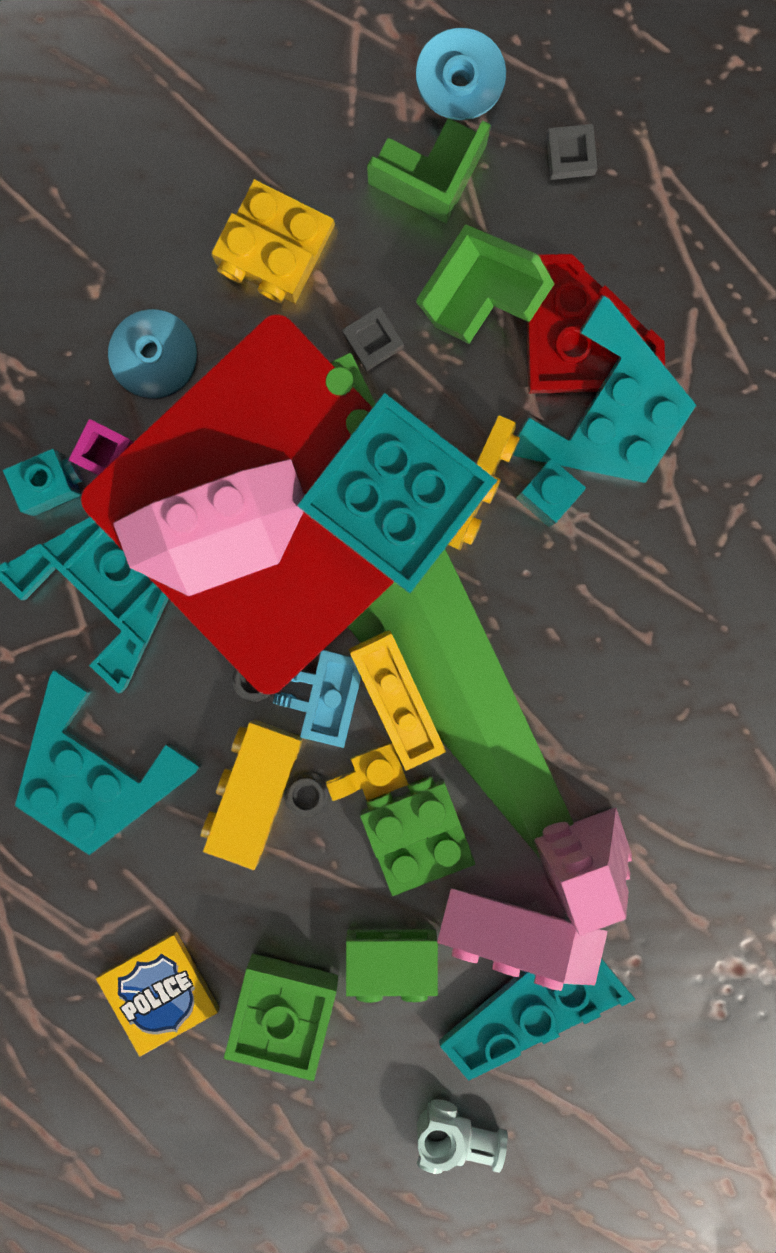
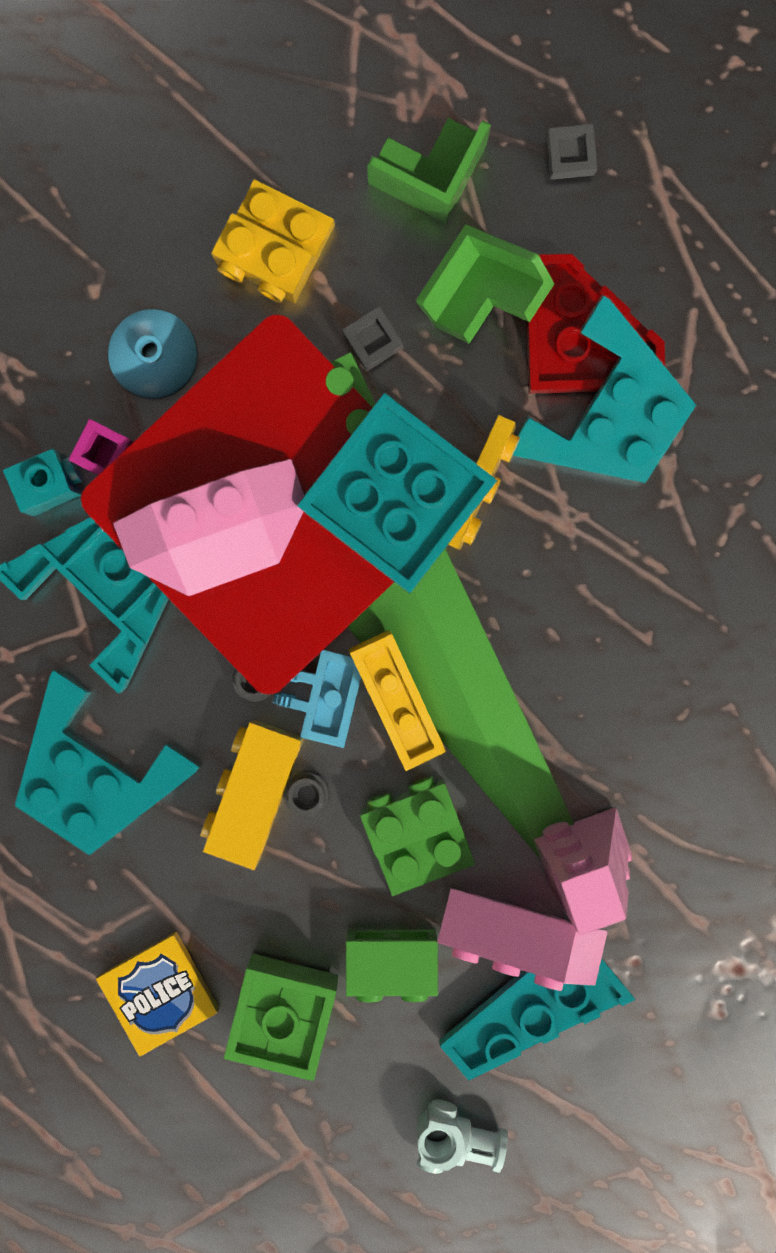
yellow plate [326,742,409,801] -> none
medium azure dish [416,28,506,120] -> none
teal brick [515,458,586,527] -> none

